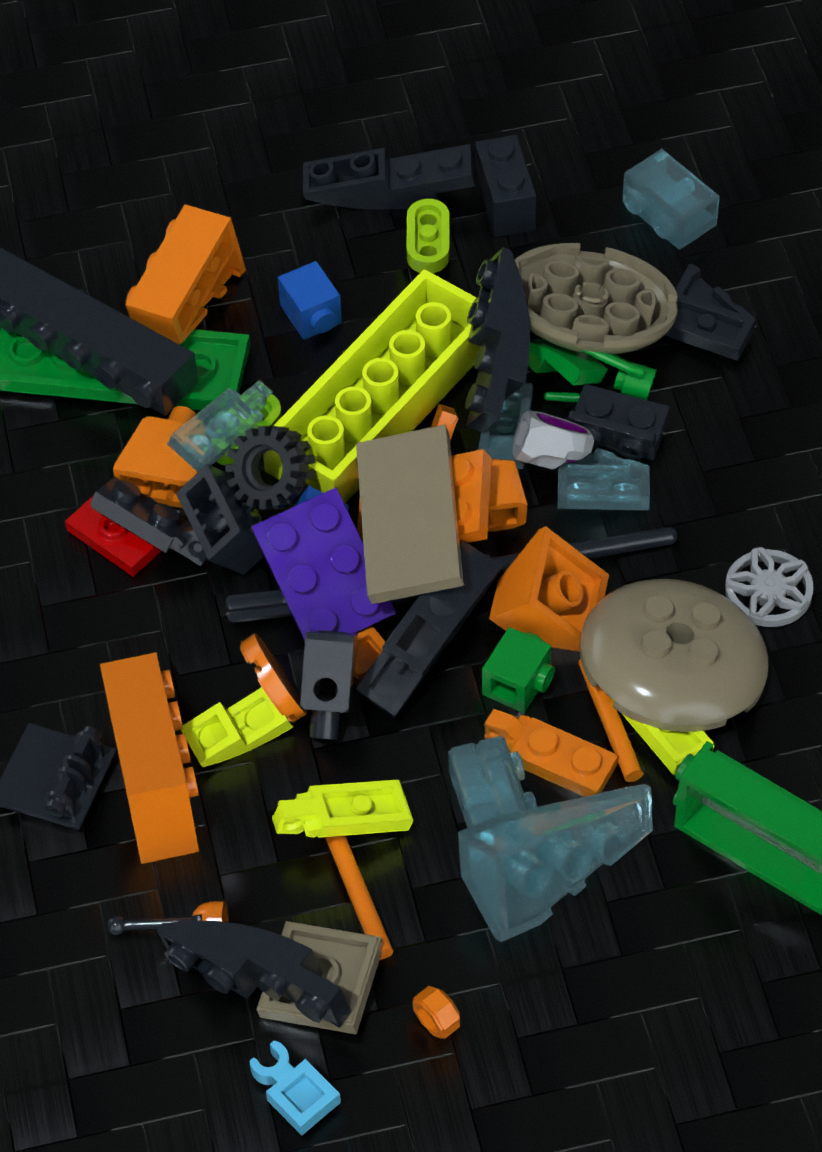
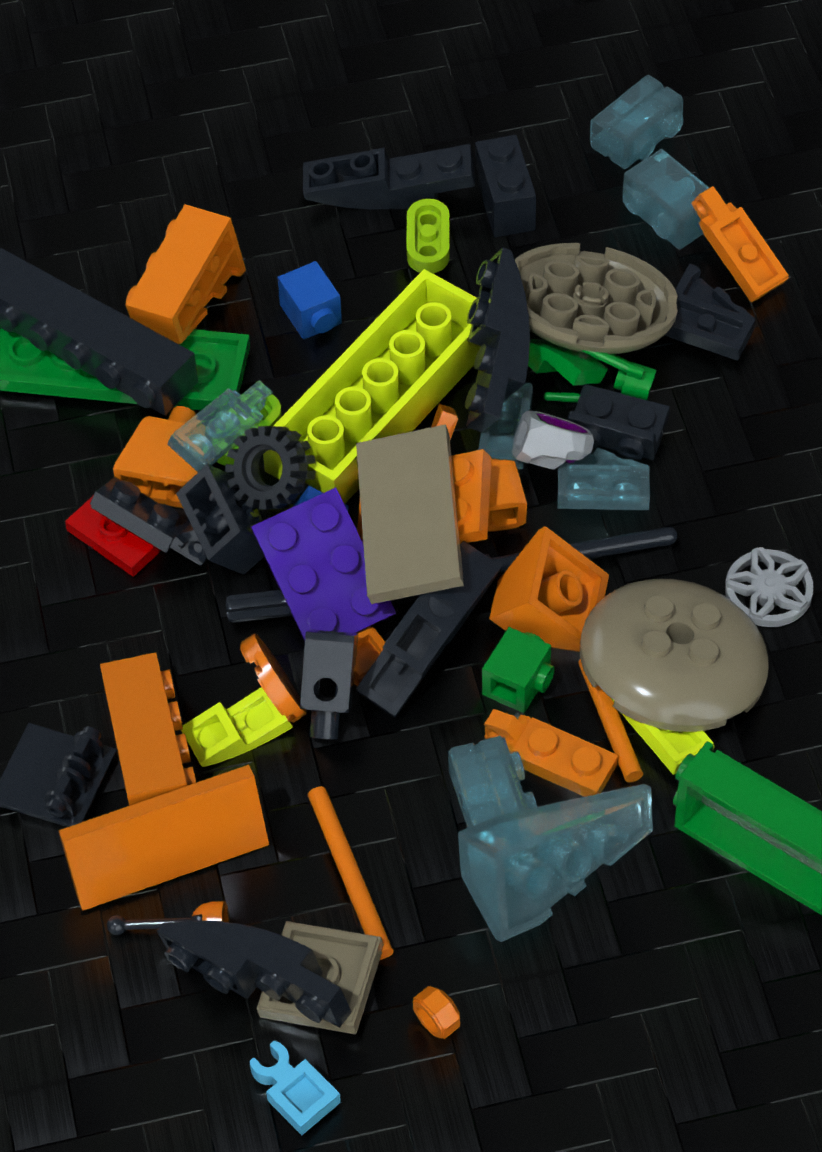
neon yellow hinge [272,780,414,838] -> none
none -> orange tile [58,765,269,911]
none -> clear light blue brick [590,75,683,169]
none -> orange hinge [691,186,789,303]

